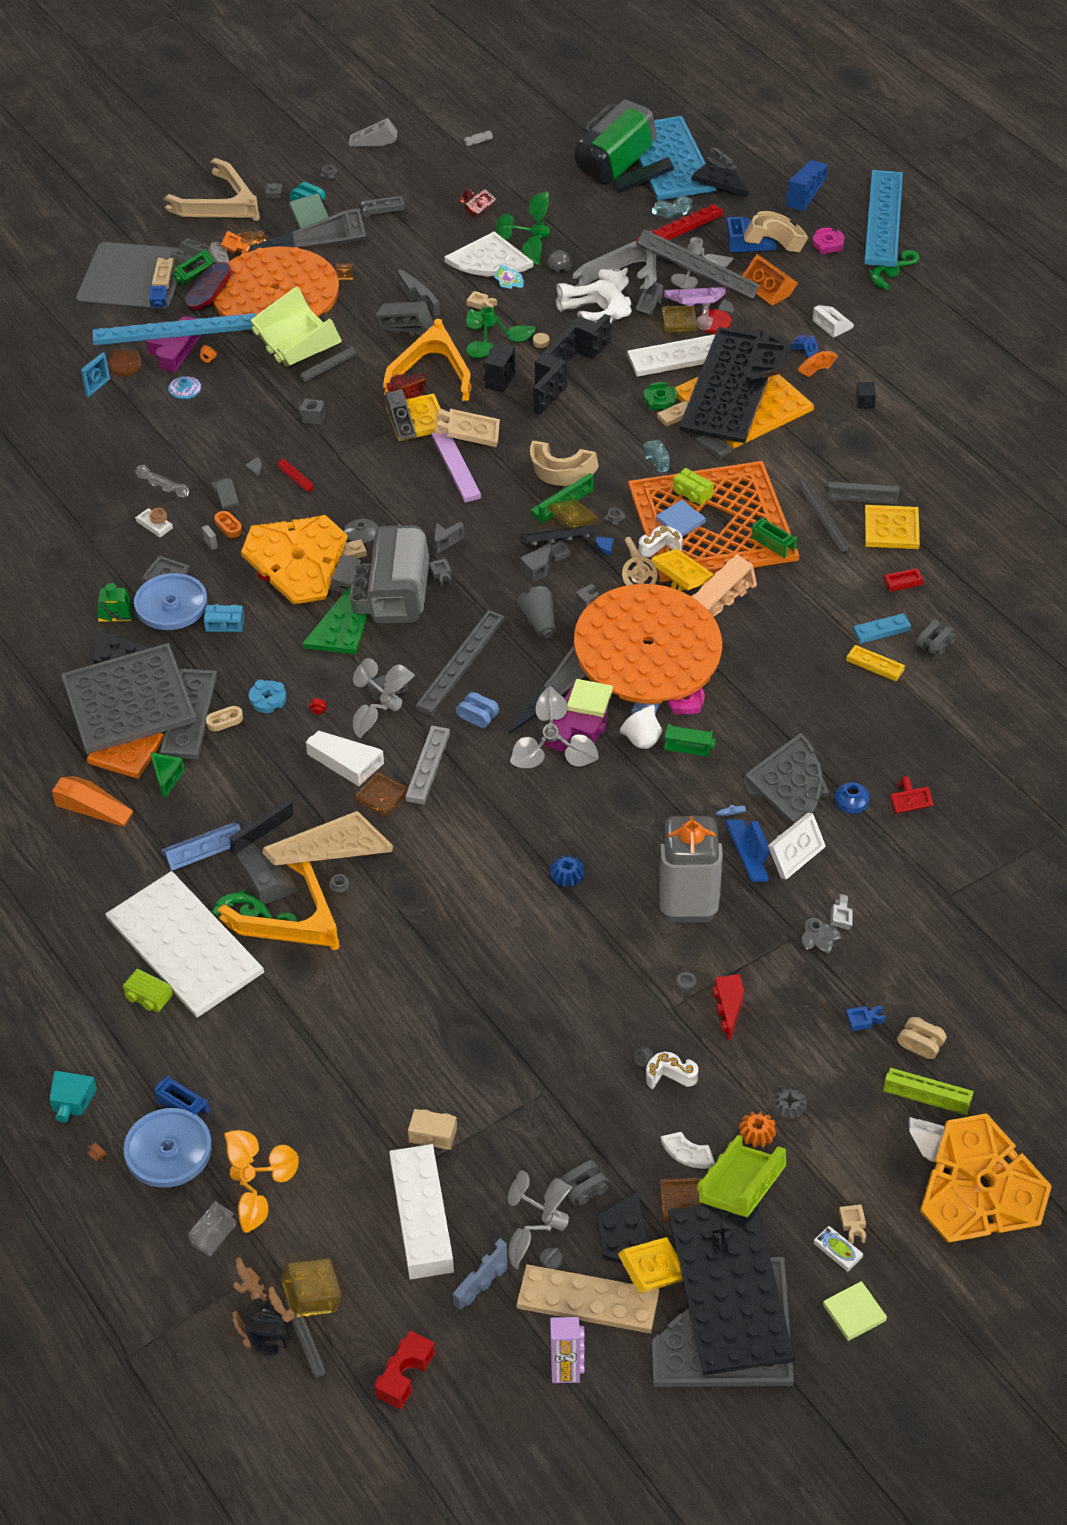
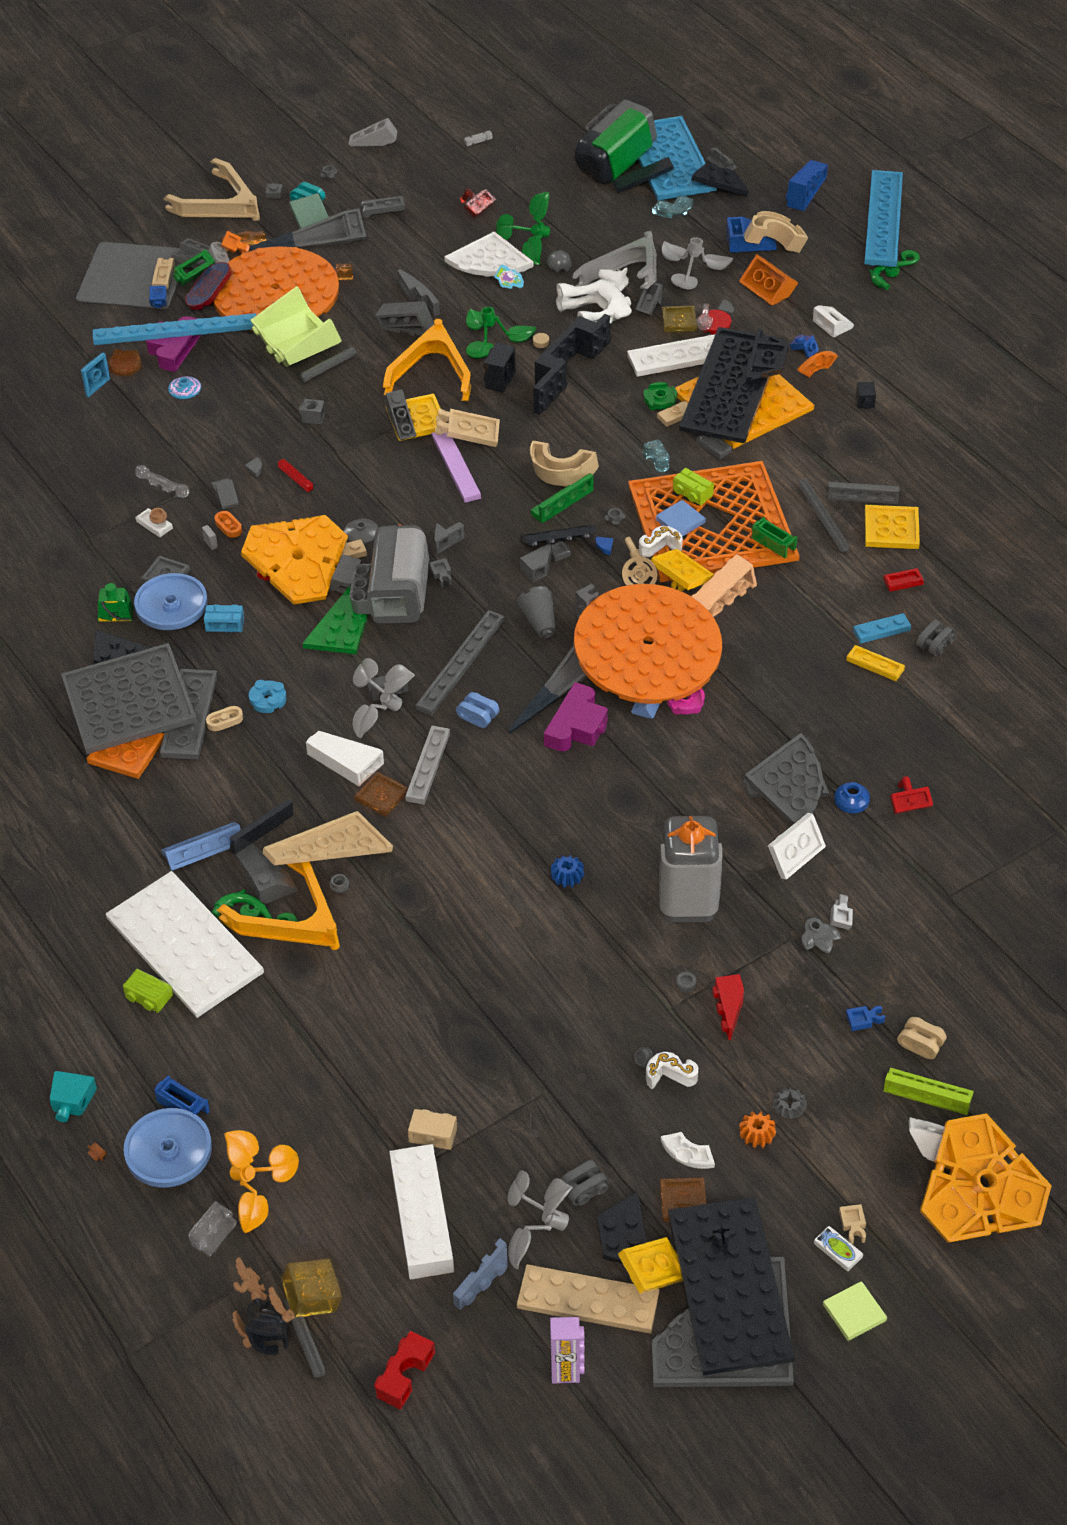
orange wedge [52,776,133,827] -> none
green slope [150,752,185,798] -> none
orange tile [200,345,217,363] -> none
red plate [309,698,327,715] -> none
clear red plate [385,373,426,399] -> none
tan plate [467,291,497,310] -> none
light grey plant [510,686,599,768] -> none
dark grey tile [540,1248,562,1270] -> none
clear yellow plate [549,499,598,528] -> none
yellowish green tile [567,679,613,717] -> none
white piece [619,705,662,749] -> none
red plate [636,205,724,244] -> none
dark grey plate [637,229,760,300] -> none
lavender wing [664,287,726,306] -> none
green window [664,724,716,757] -> none
lime panel [697,1135,786,1218] -> none
medium blue helmet [716,805,746,816] -> none
blue bracket [725,820,770,882] -> none
dark pink plate [812,228,844,254] -> none

